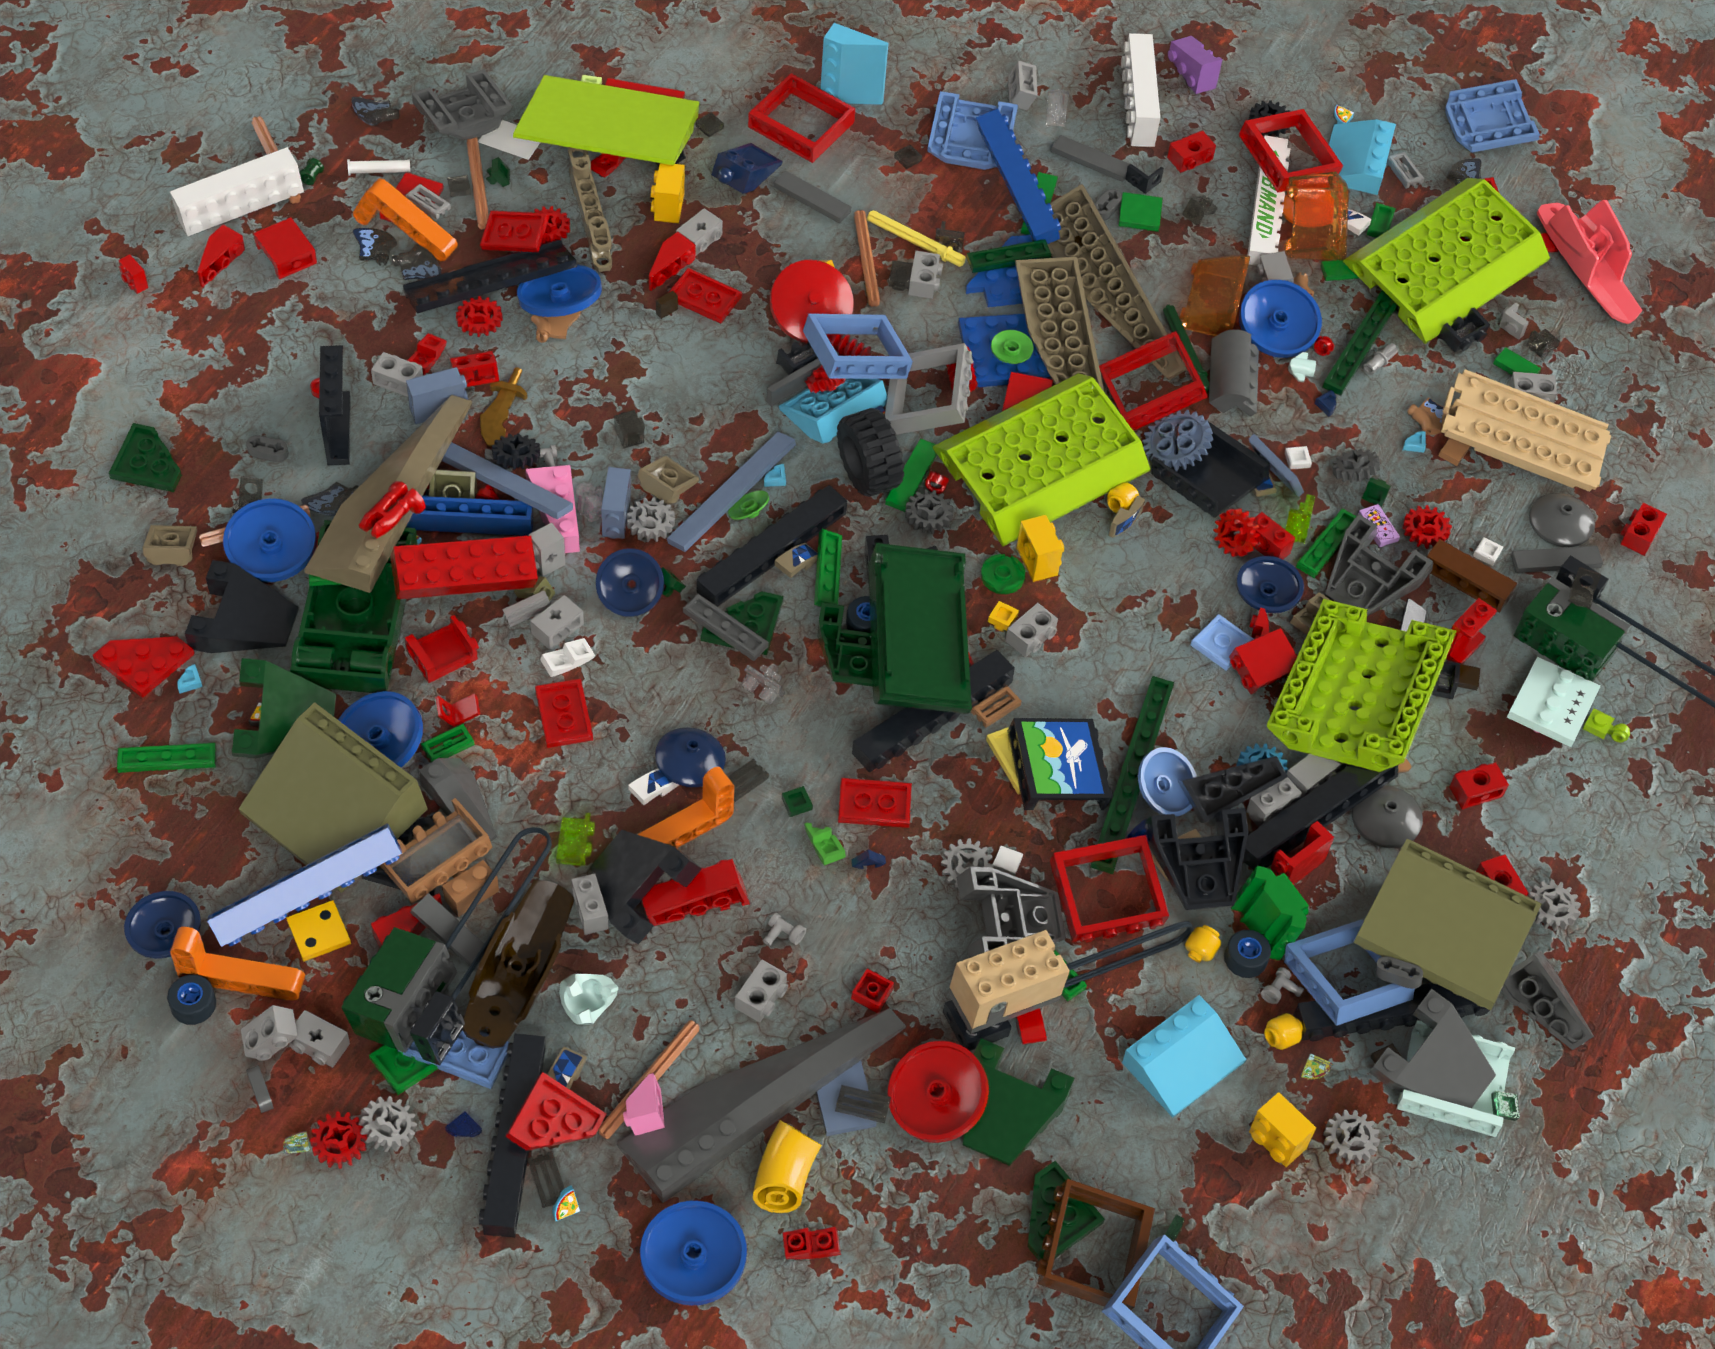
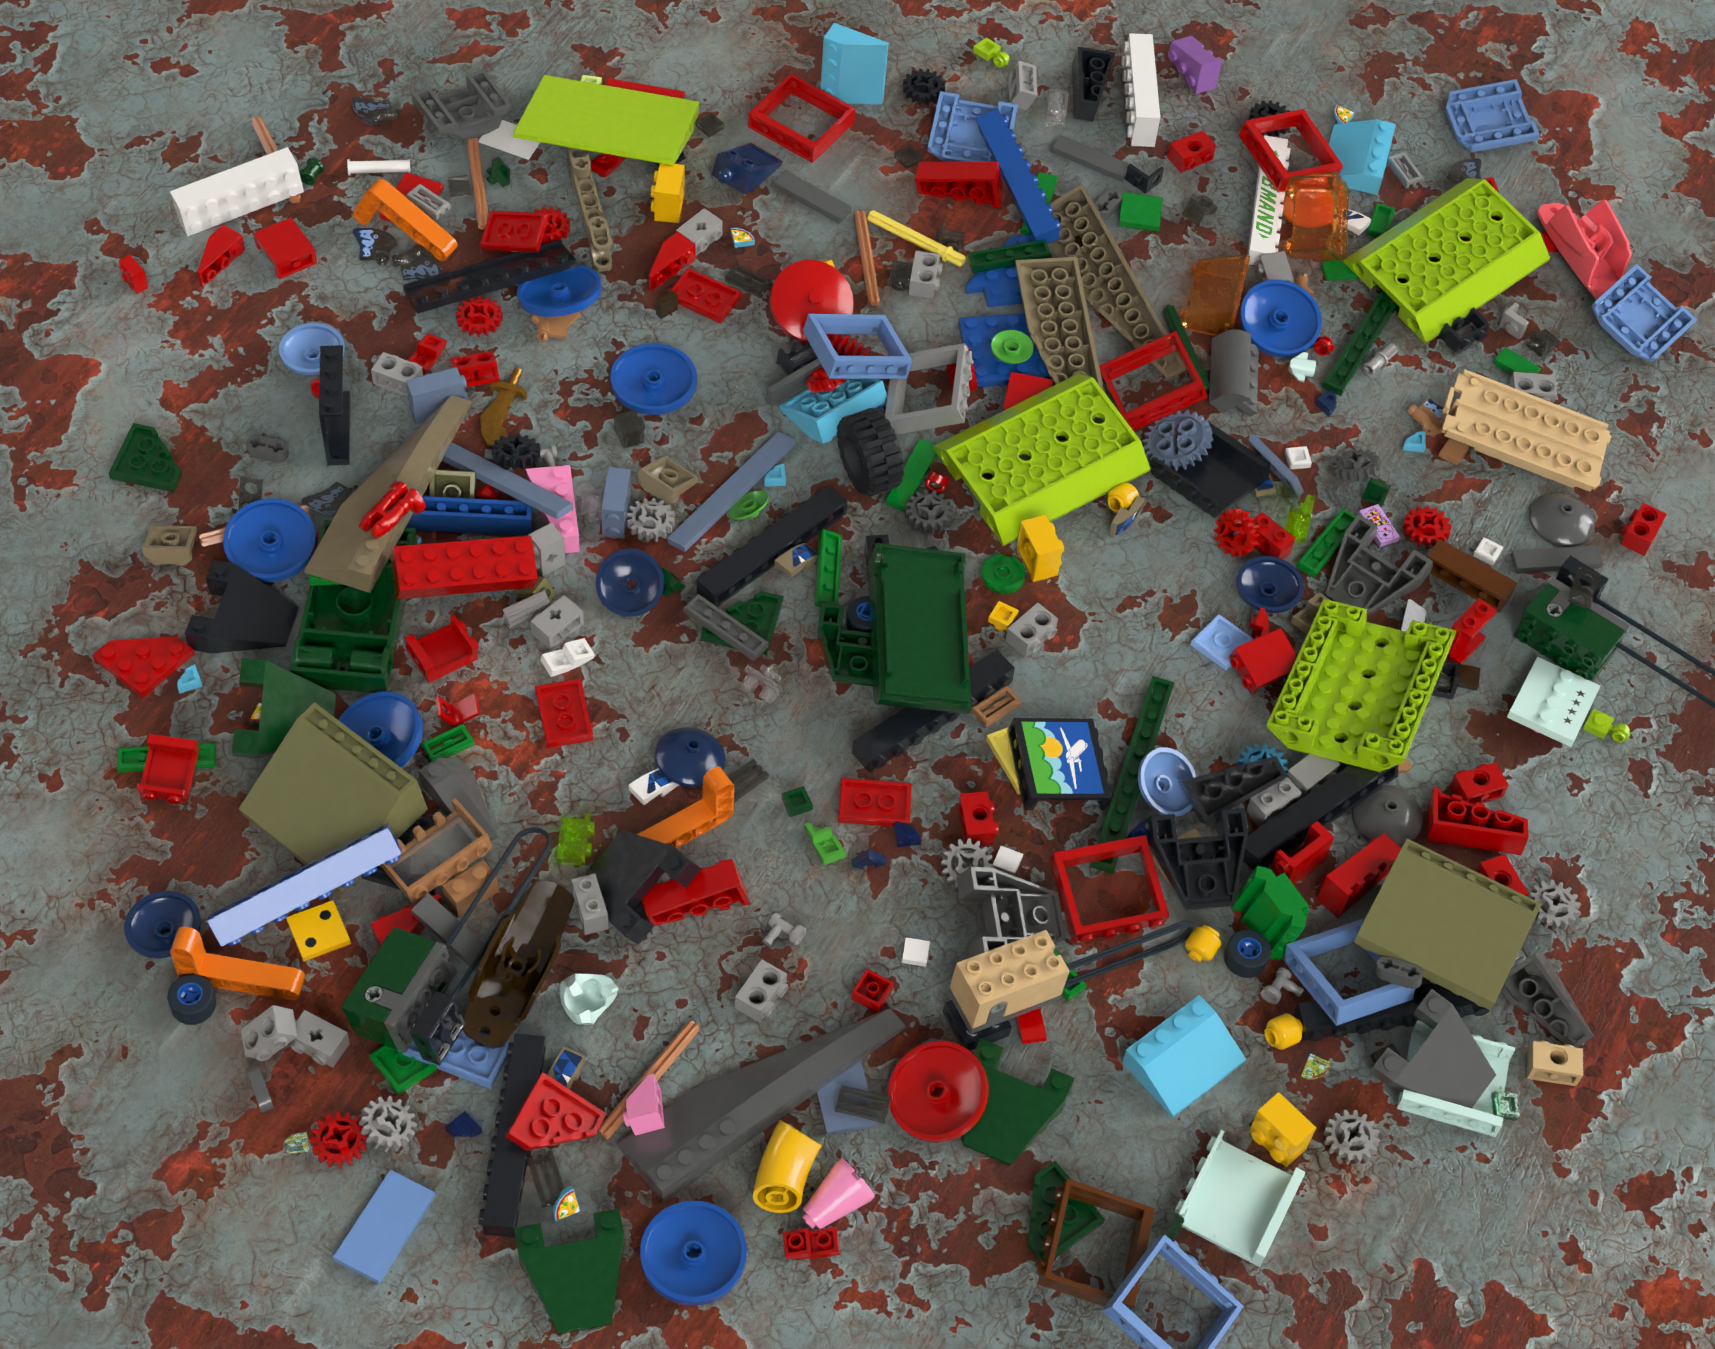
none -> red panel [136,734,200,804]
none -> medium blue dish [279,323,345,375]
none -> medium blue tile [333,1169,436,1284]
none -> dark green wedge [514,1208,625,1335]
none -> blue dish [610,343,697,415]
none -> clear smoke tile [725,264,771,298]
none -> tile [730,228,755,248]
none -> bright pink cone [802,1158,875,1230]
none -> clear blue tile [894,822,921,847]
none -> white tile [902,938,930,967]
none -> black gear [903,69,945,105]
none -> red wedge [915,162,1004,208]
none -> red brick [958,791,999,845]
none -> lime plate [973,37,1010,68]
none -> black wedge [1072,47,1115,122]
none -> light aqua panel [1175,1130,1306,1267]
none -> red wedge [1317,833,1401,918]
none -> red wedge [1427,787,1529,855]
none -> tan brick [1527,1040,1583,1086]
none -> medium blue wedge [1591,264,1697,362]

